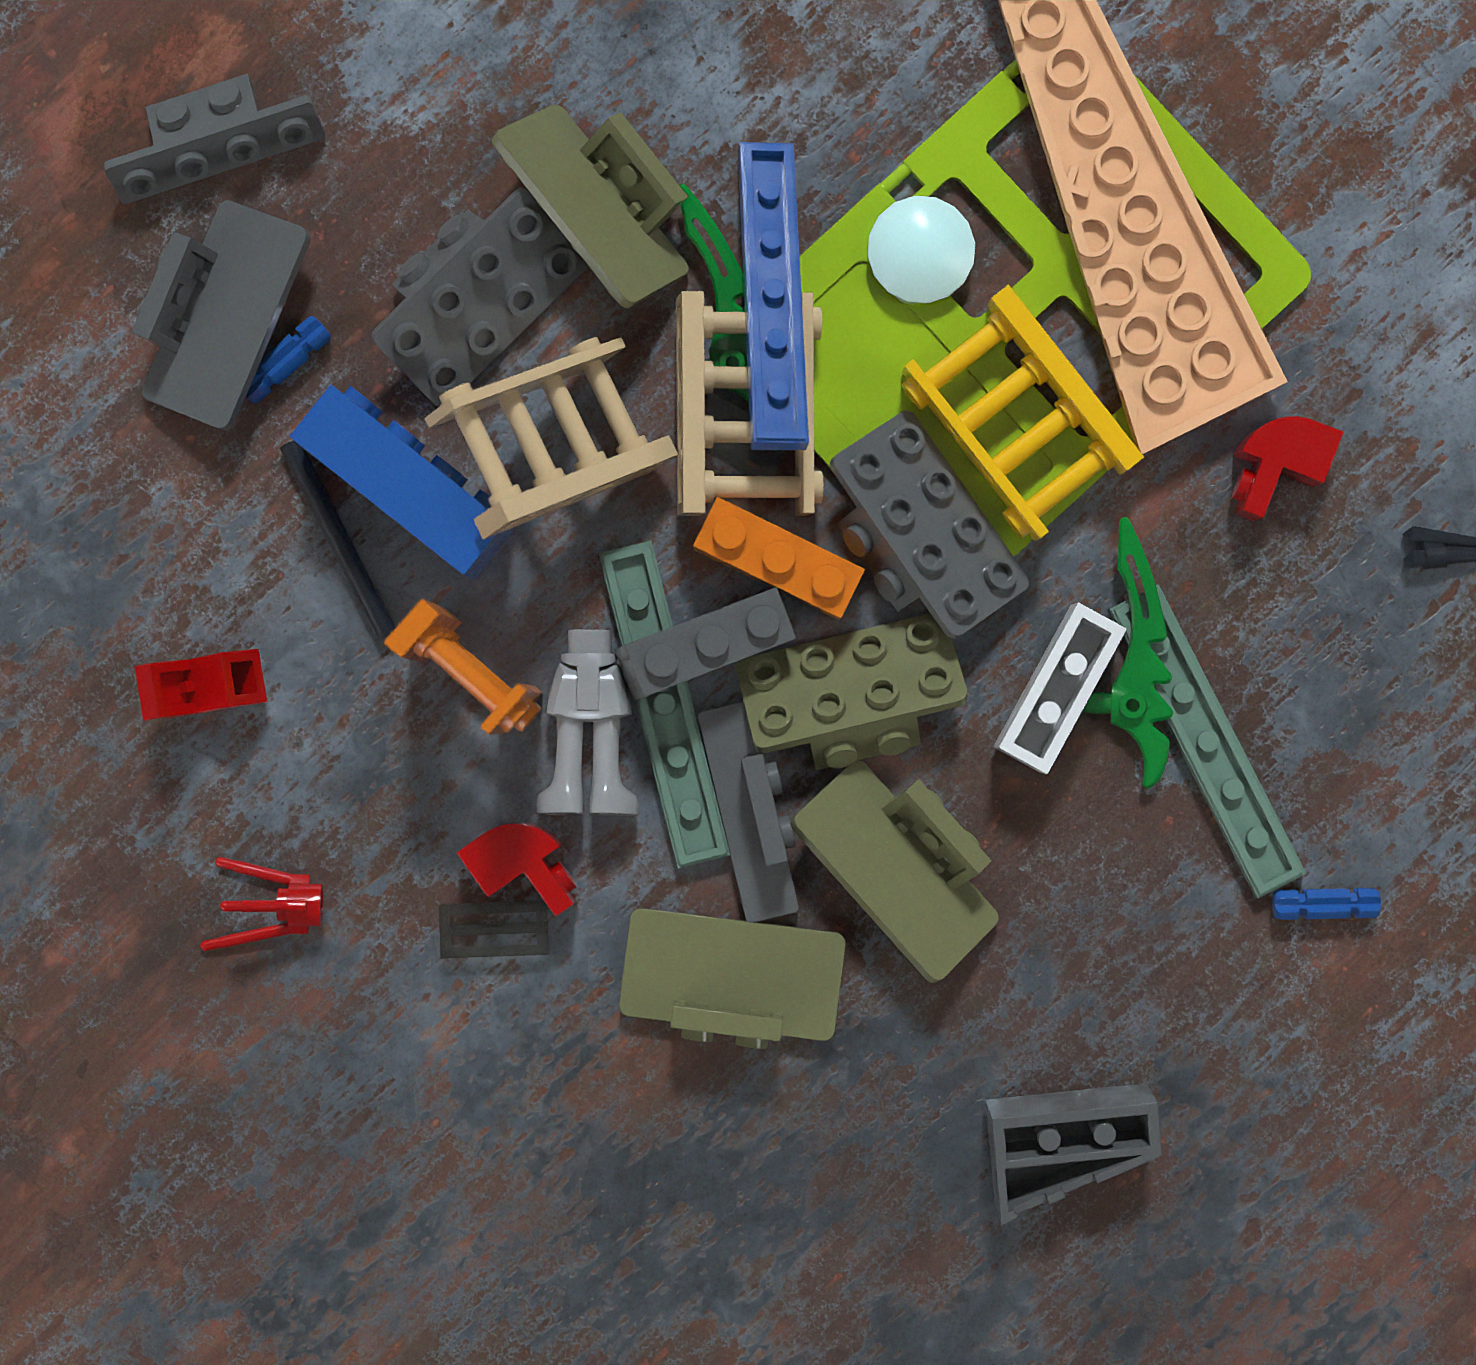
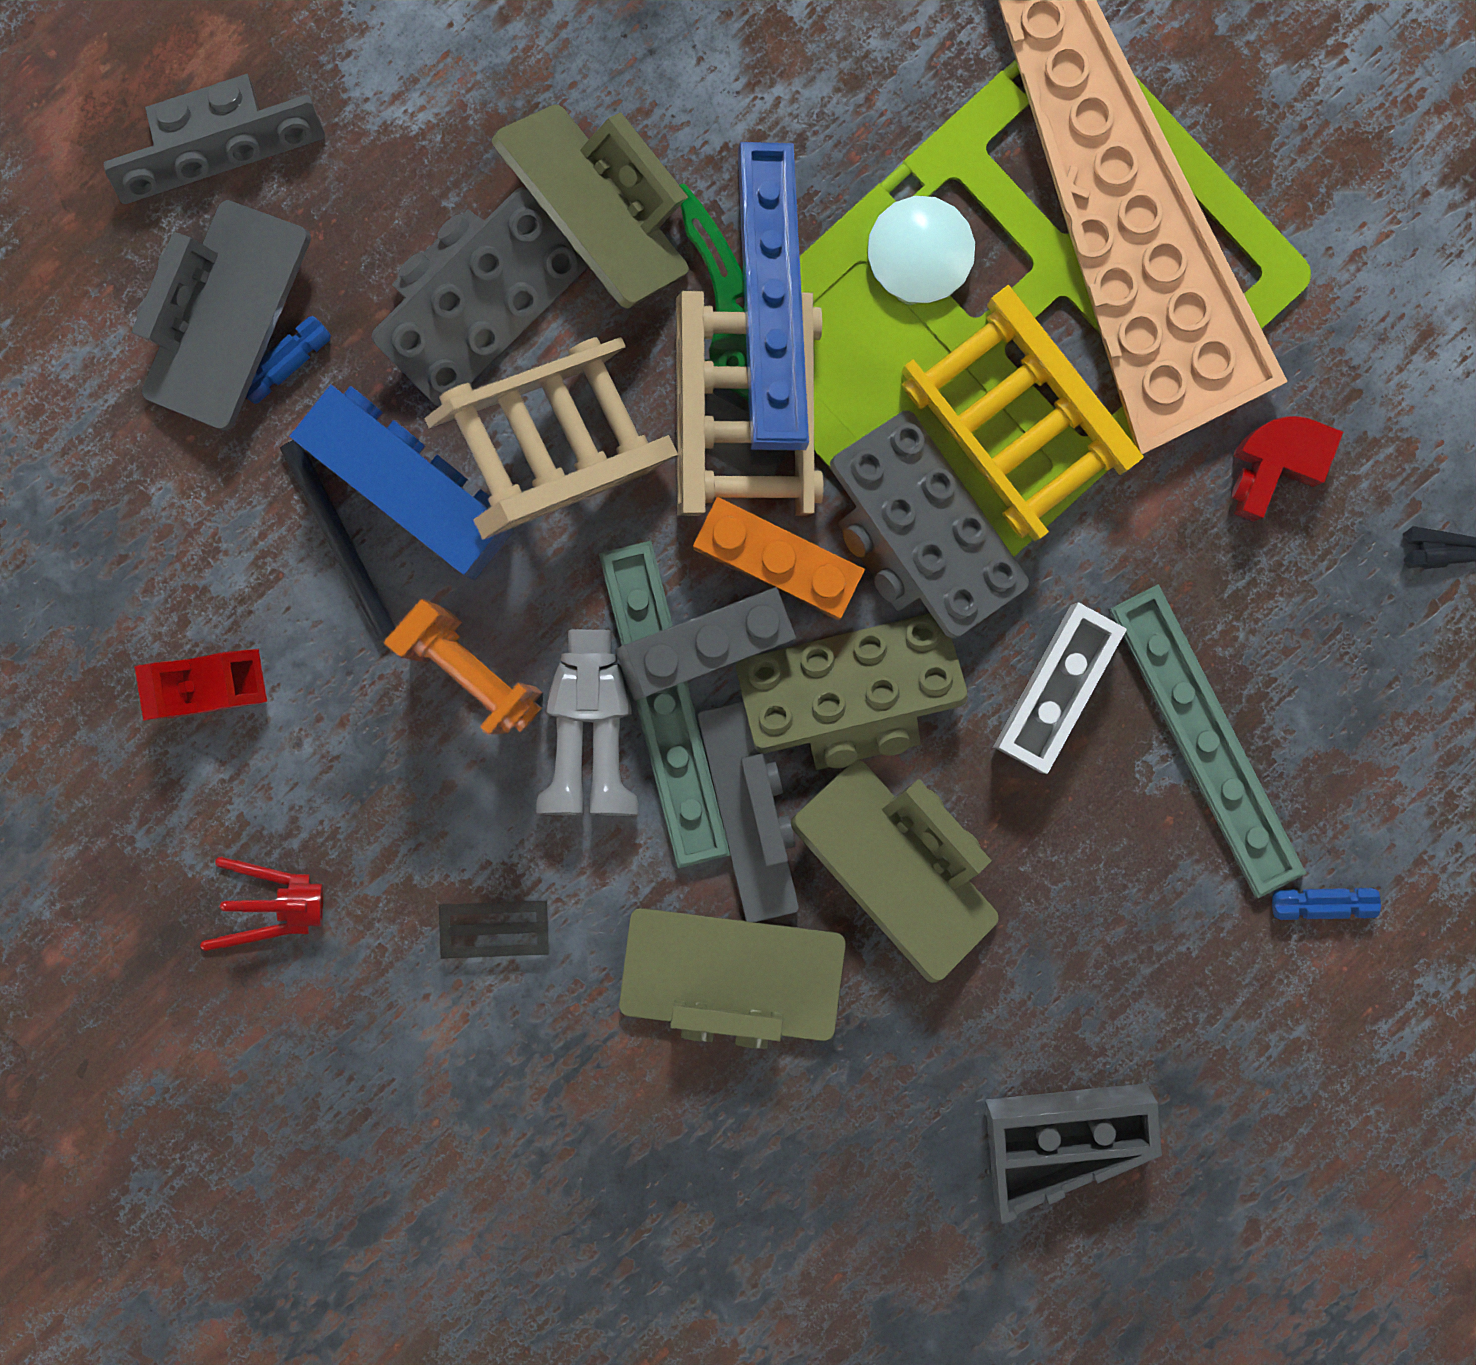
red brick [457,822,577,917] -> none
green piece [1084,517,1173,789] -> none

